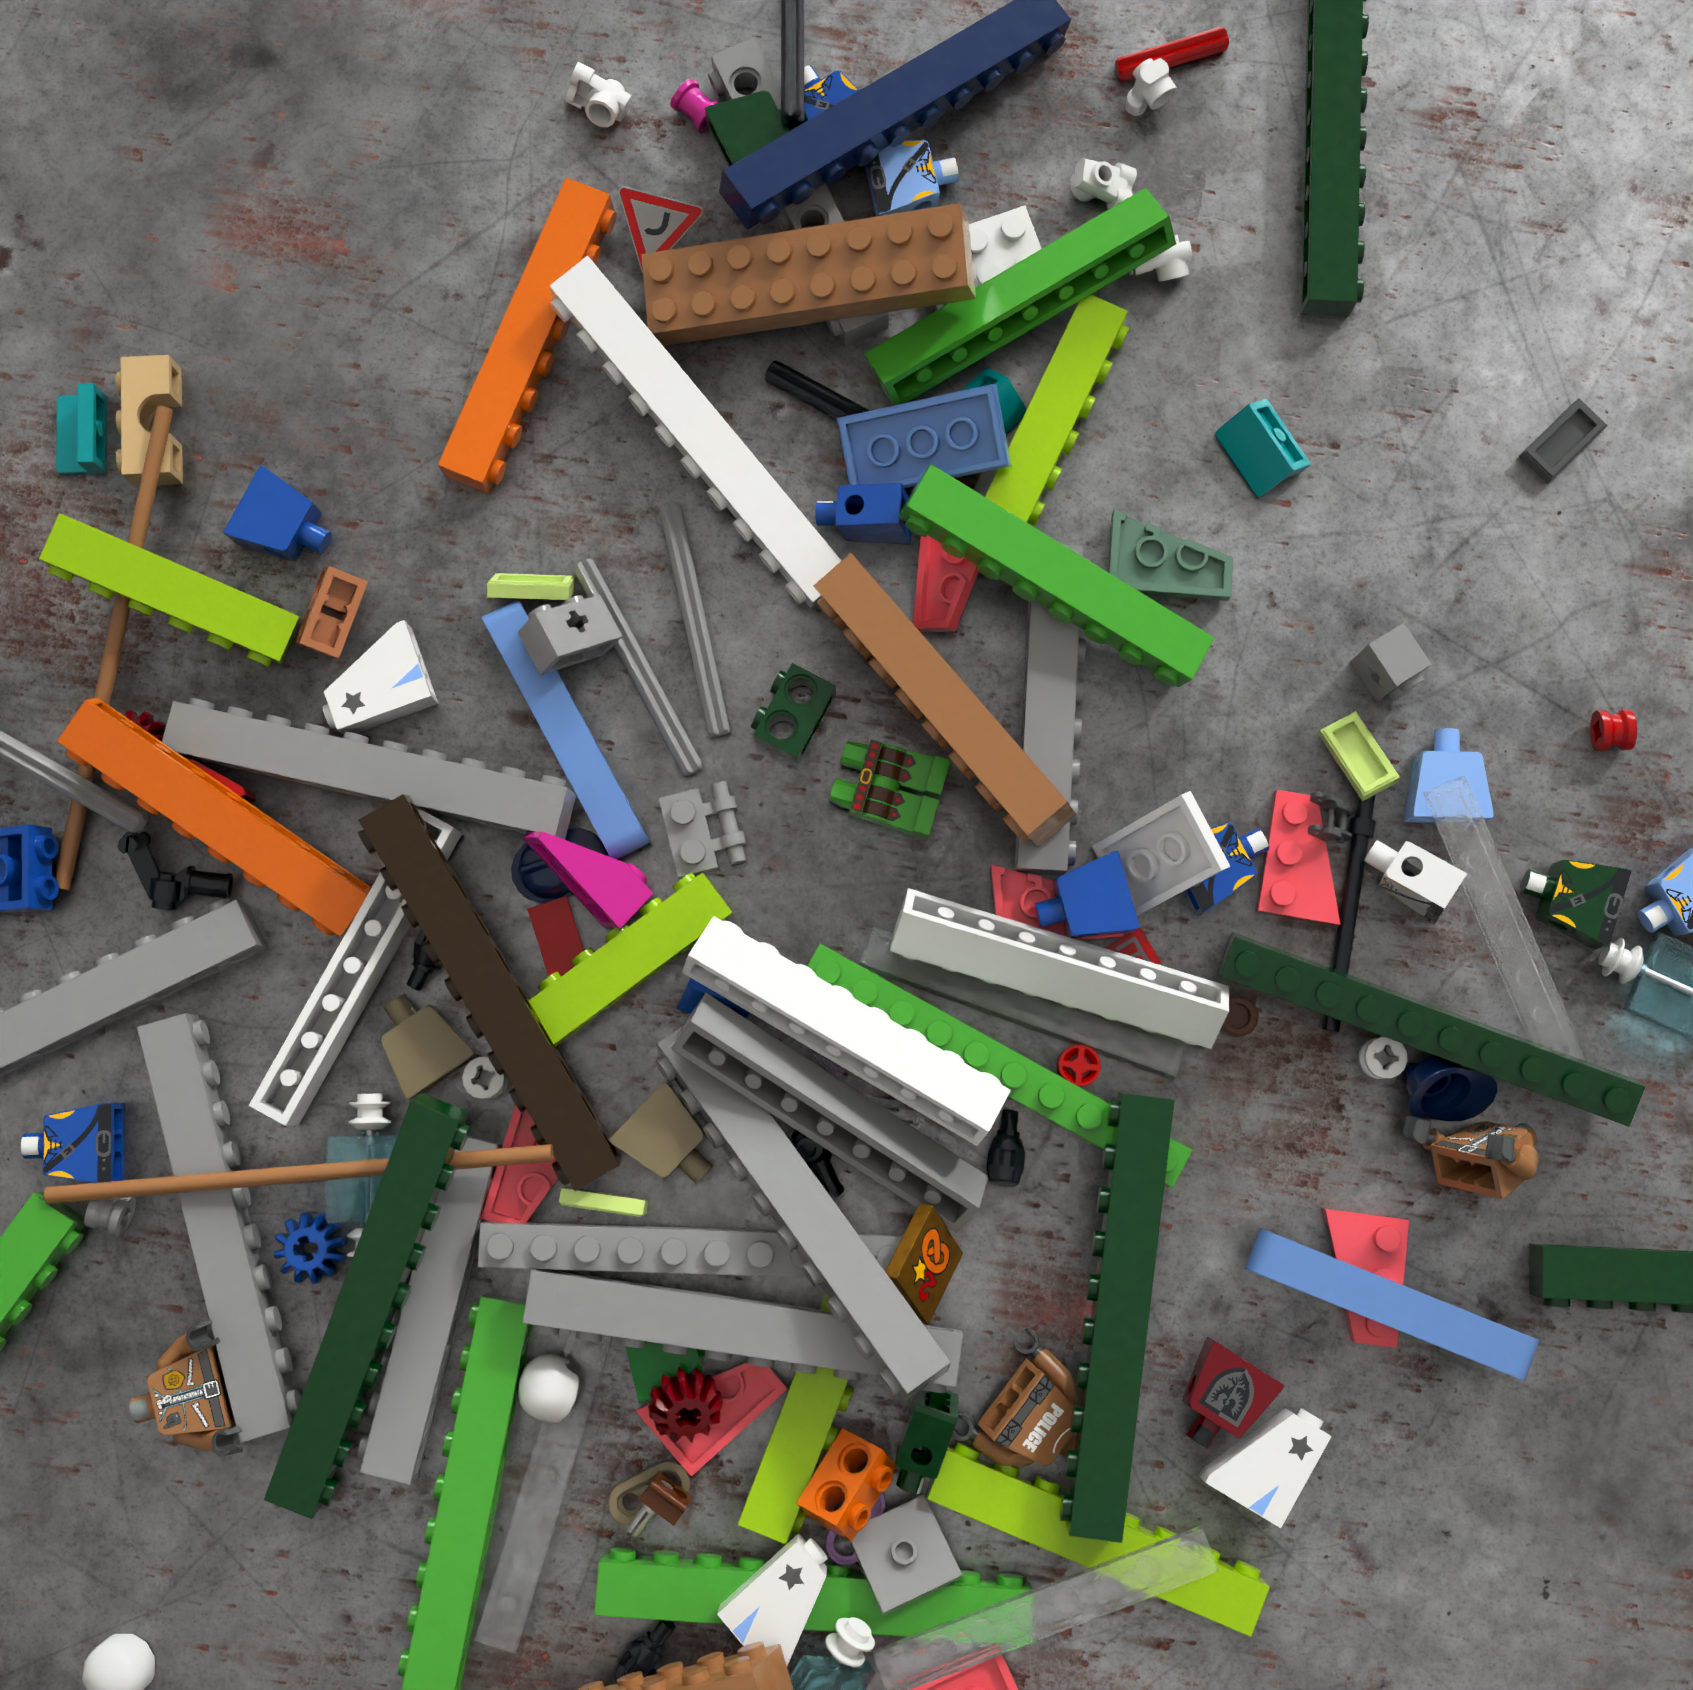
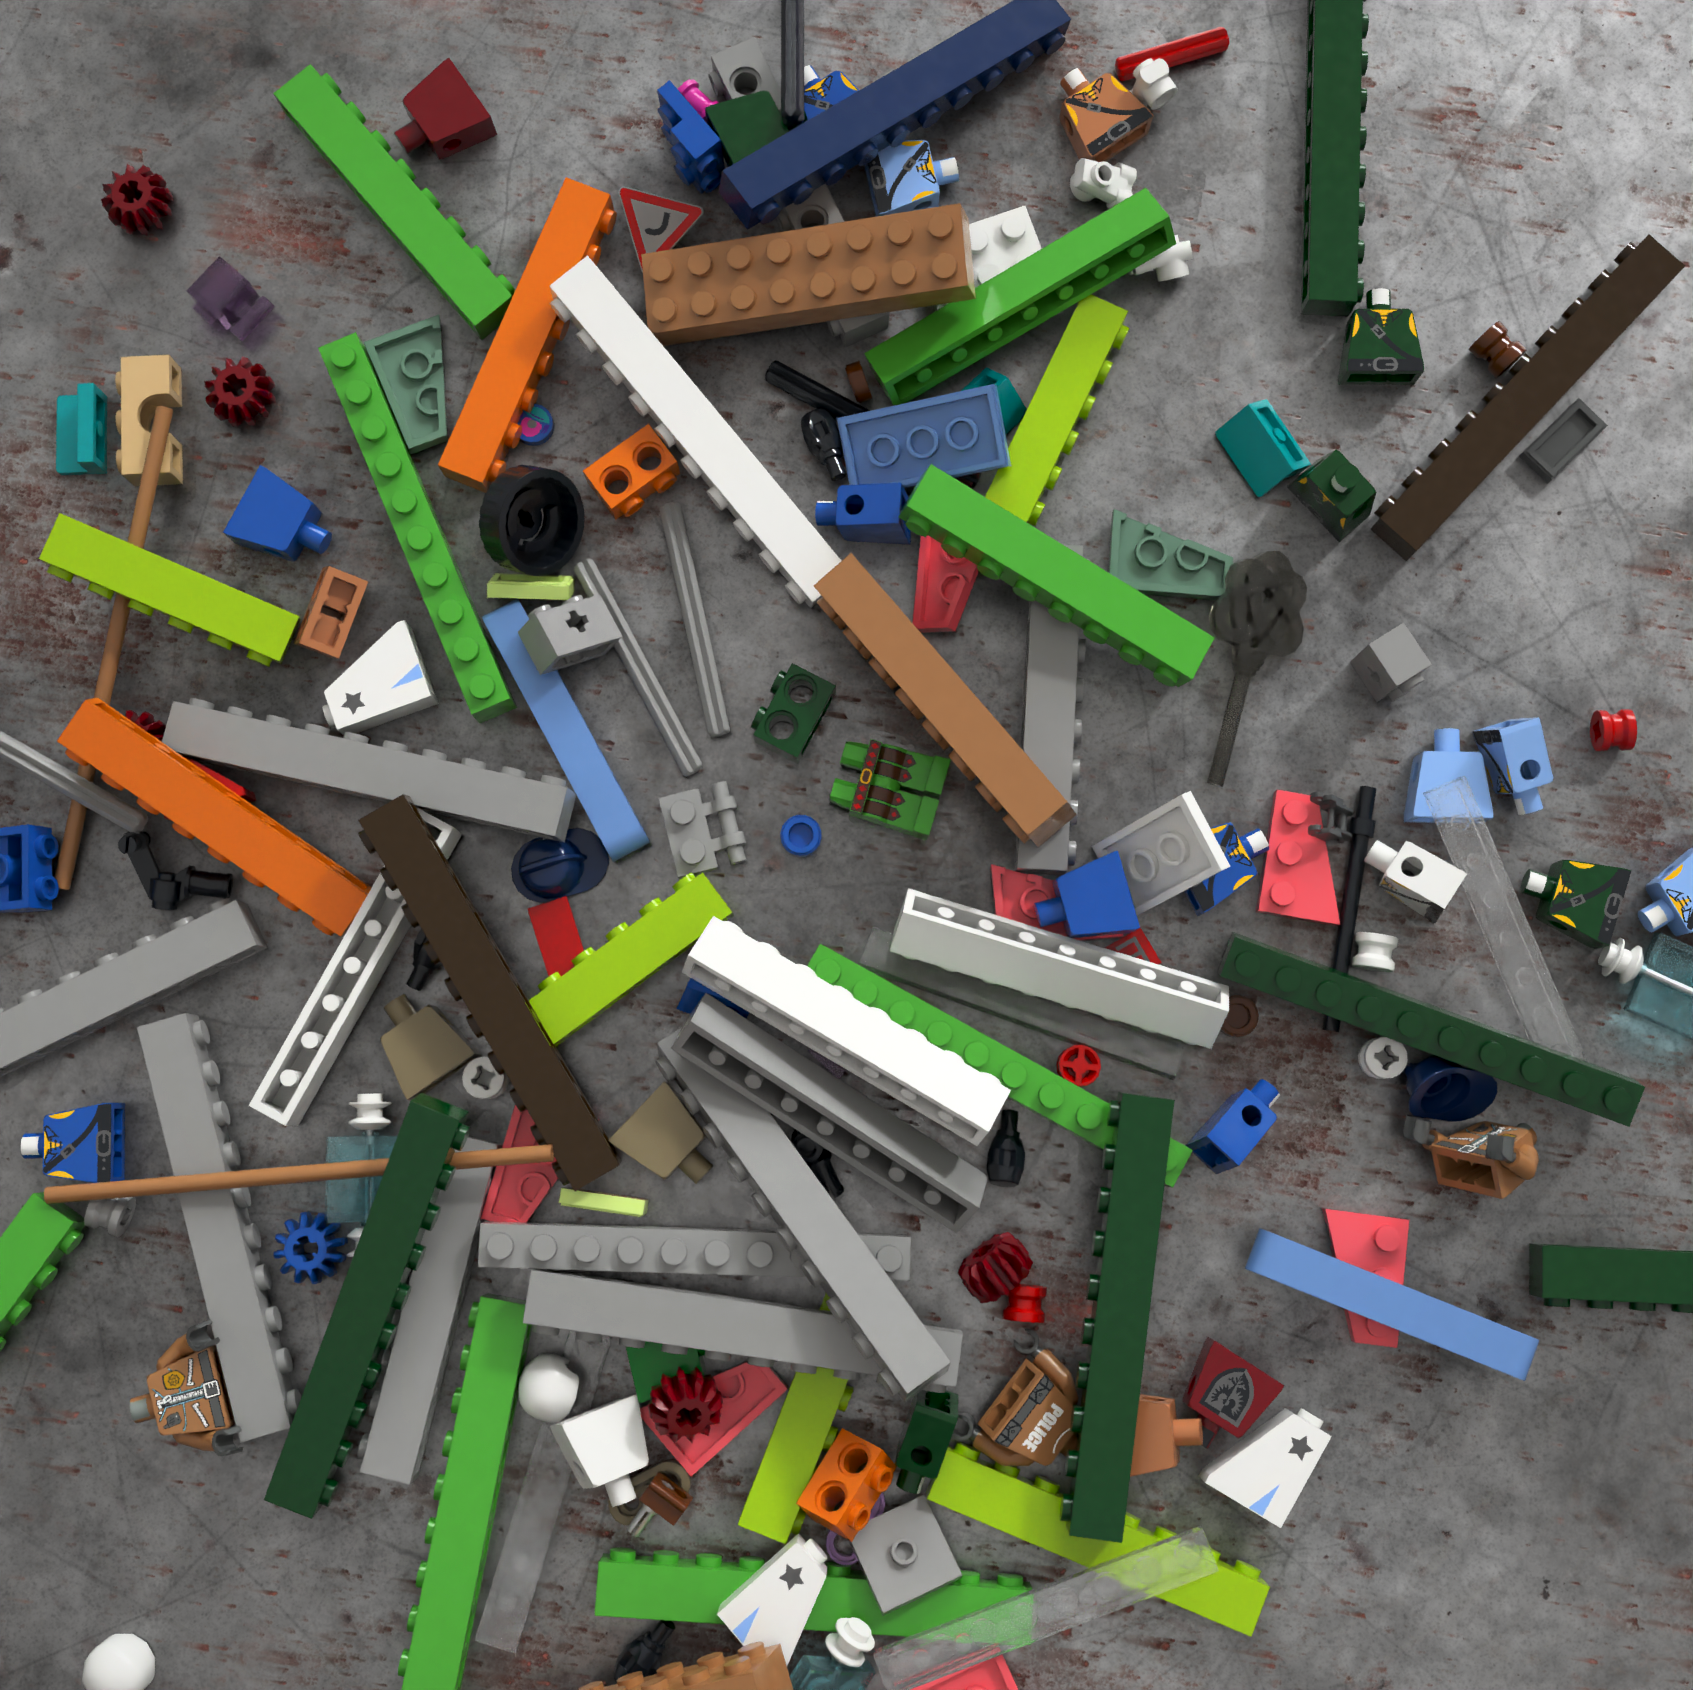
dark pink slope [523,832,653,929] -> none
white plate [565,62,632,127] -> none
pearl gold tile [885,1203,963,1325] -> none
yellowish green tile [1319,711,1400,801] -> none
none -> dark red gear [101,164,174,236]
none -> clear purple brick [186,256,275,342]
none -> dark red gear [204,356,276,428]
none -> bright green brick [273,64,515,340]
none -> bright green brick [318,332,517,723]
none -> sand green wing [364,315,448,455]
none -> dark red torso [394,58,497,159]
none -> black piece [479,465,585,576]
none -> tile [517,404,554,446]
none -> white torso [550,1394,649,1507]
none -> orange brick [583,423,680,520]
none -> blue plate [657,80,725,194]
none -> blue tile [780,815,822,857]
none -> black piece [801,408,847,481]
none -> reddish brown tile [845,361,873,403]
none -> dark red gear [958,1232,1033,1303]
none -> red wheel [1002,1284,1047,1323]
none -> nougat torso [1059,68,1154,162]
none -> nougat torso [1130,1394,1203,1477]
none -> blue torso [1185,1079,1280,1174]
none -> clear smoke piece [1207,551,1307,787]
none -> dark green torso [1287,450,1377,543]
none -> dark green torso [1338,288,1424,385]
none -> white wheel [1352,932,1398,972]
none -> dark brown brick [1371,234,1685,561]
none -> reddish brown wheel [1469,321,1527,378]
none -> light blue torso [1473,717,1553,815]

